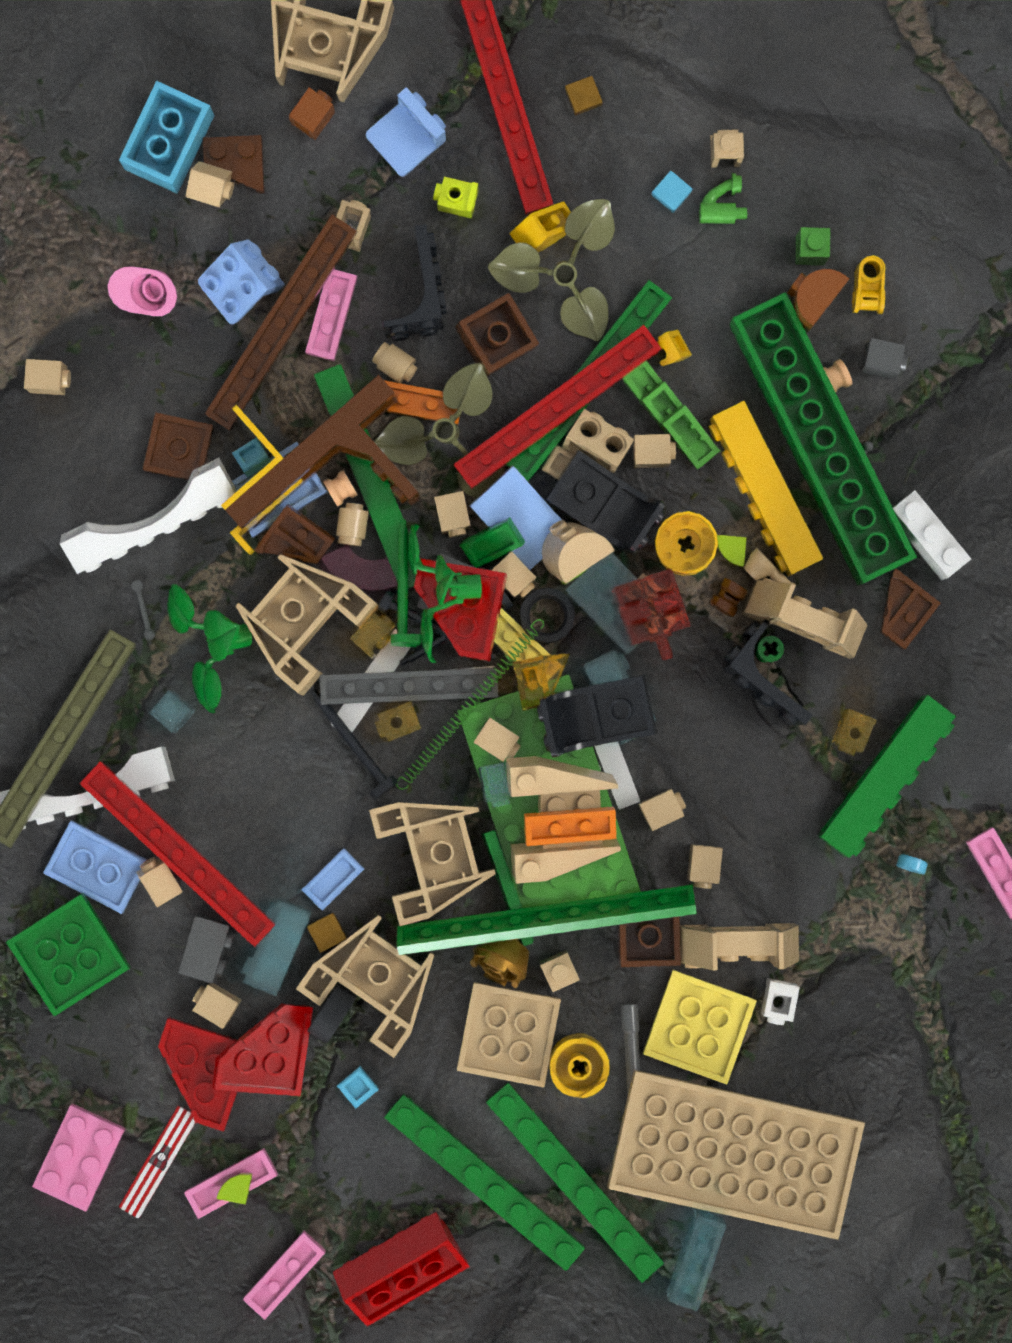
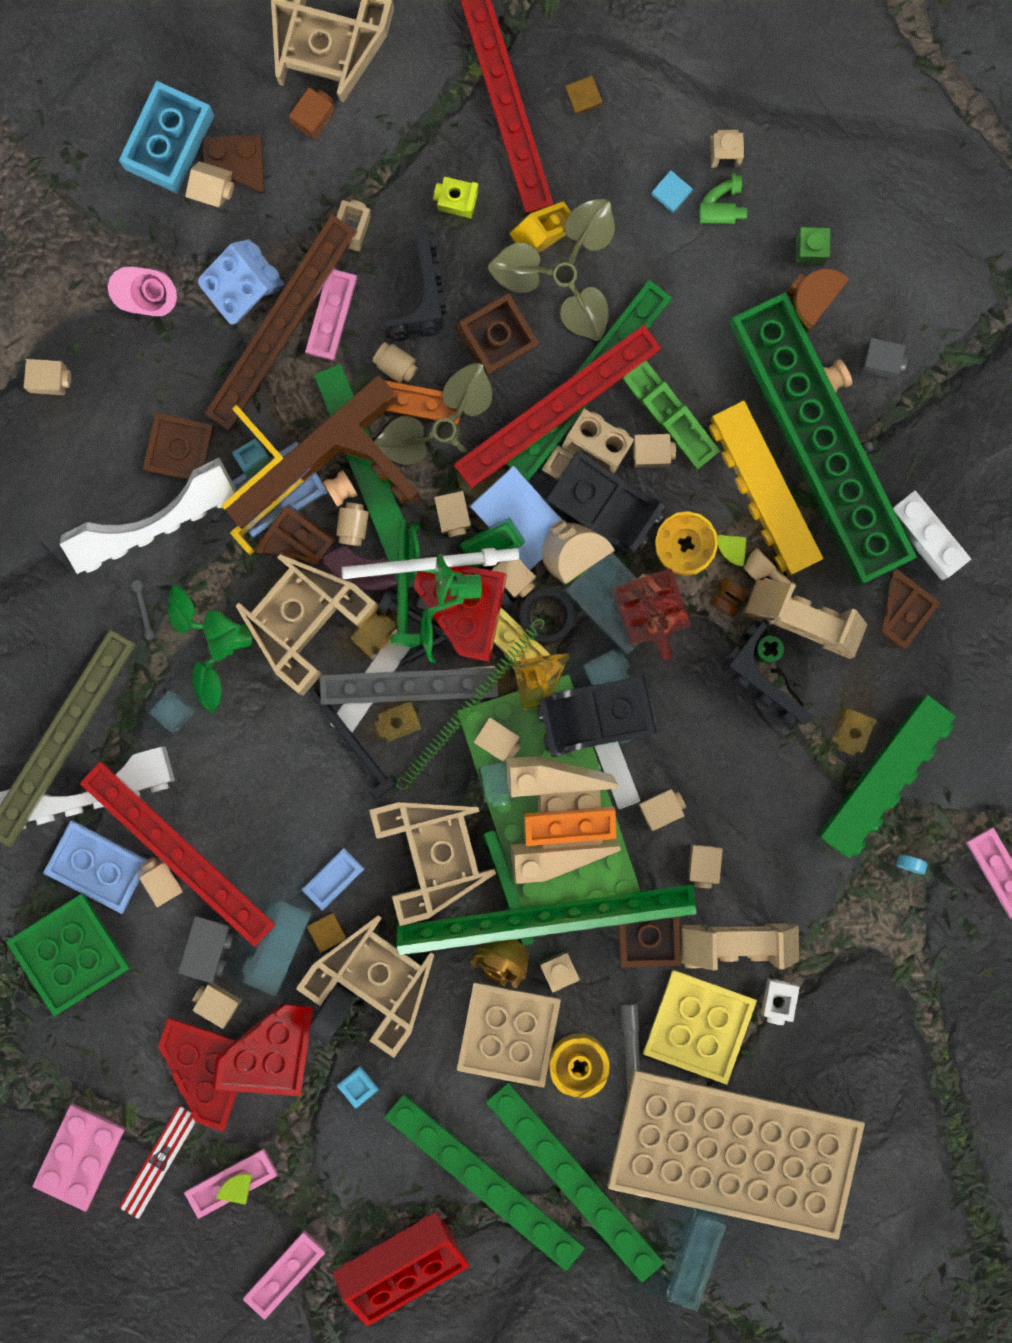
light blue bracket [366,87,446,177] -> none
yellow tile [657,330,692,366] -> none
yellow piece [852,255,885,314] -> none
none -> white bar [341,548,519,579]

